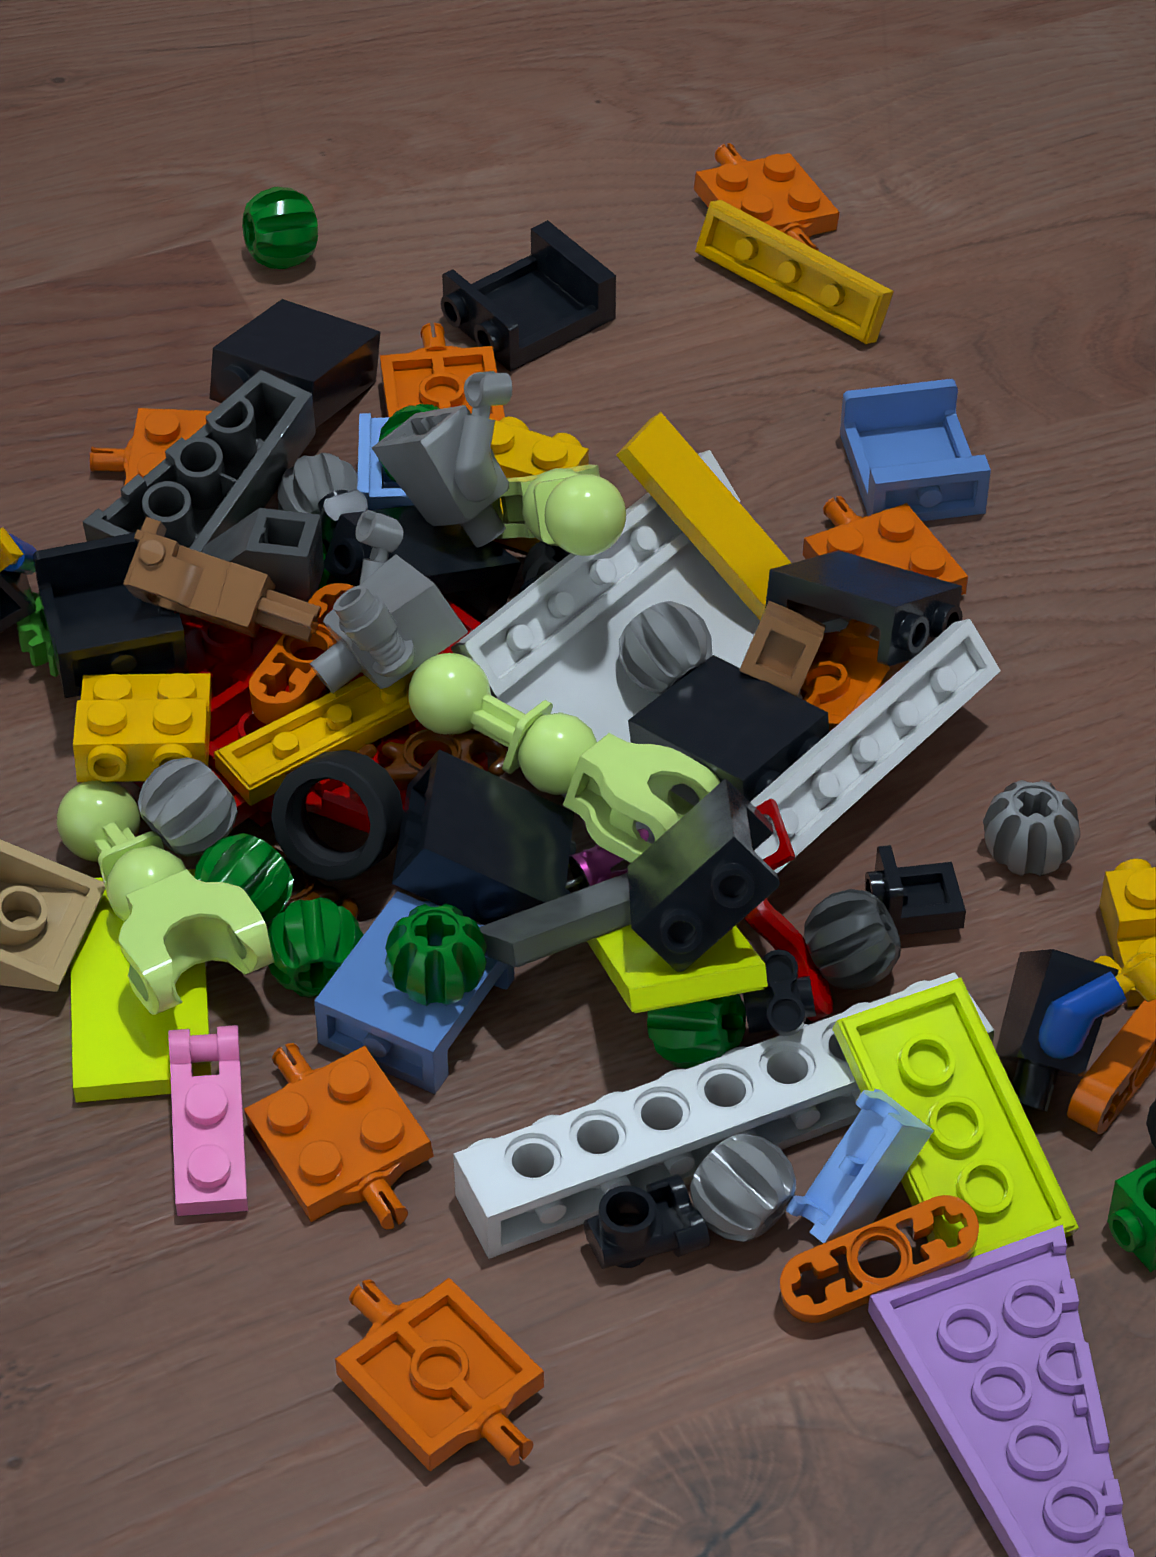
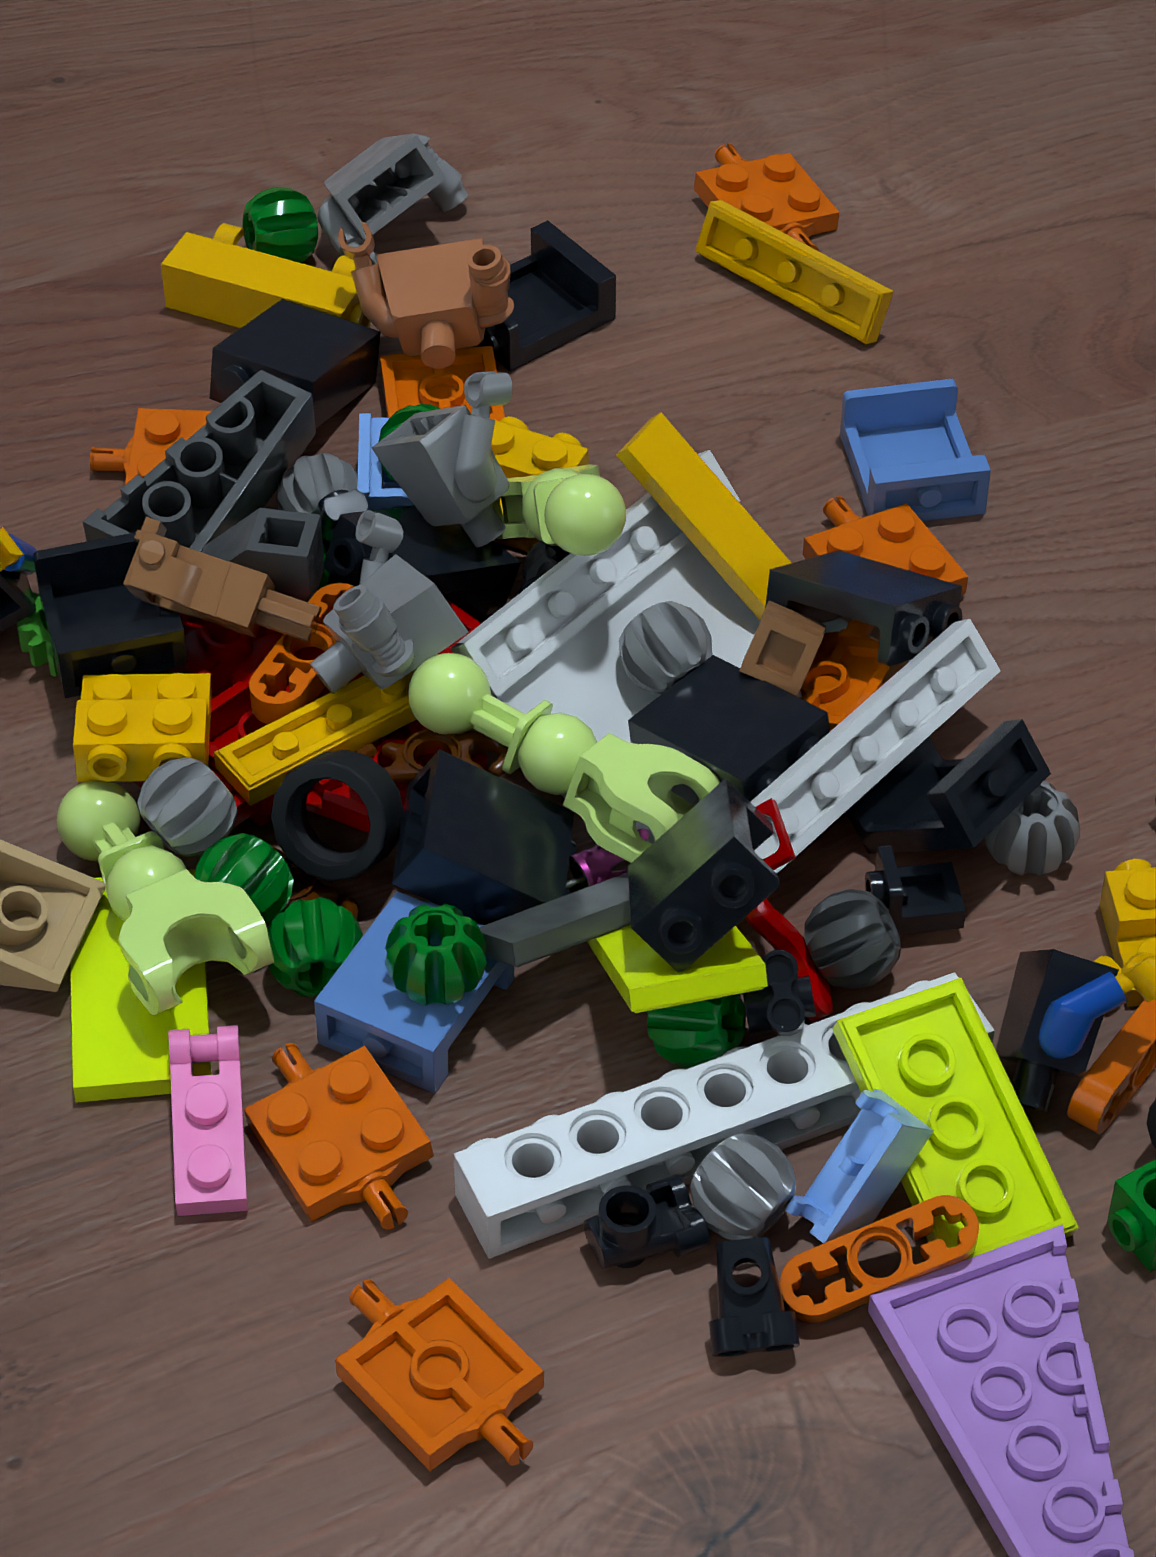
none -> yellow brick [161,223,371,328]
none -> light grey torso [317,133,468,265]
none -> nougat torso [338,222,514,369]
none -> black plate [709,1237,800,1357]
none -> black panel [846,719,1051,854]

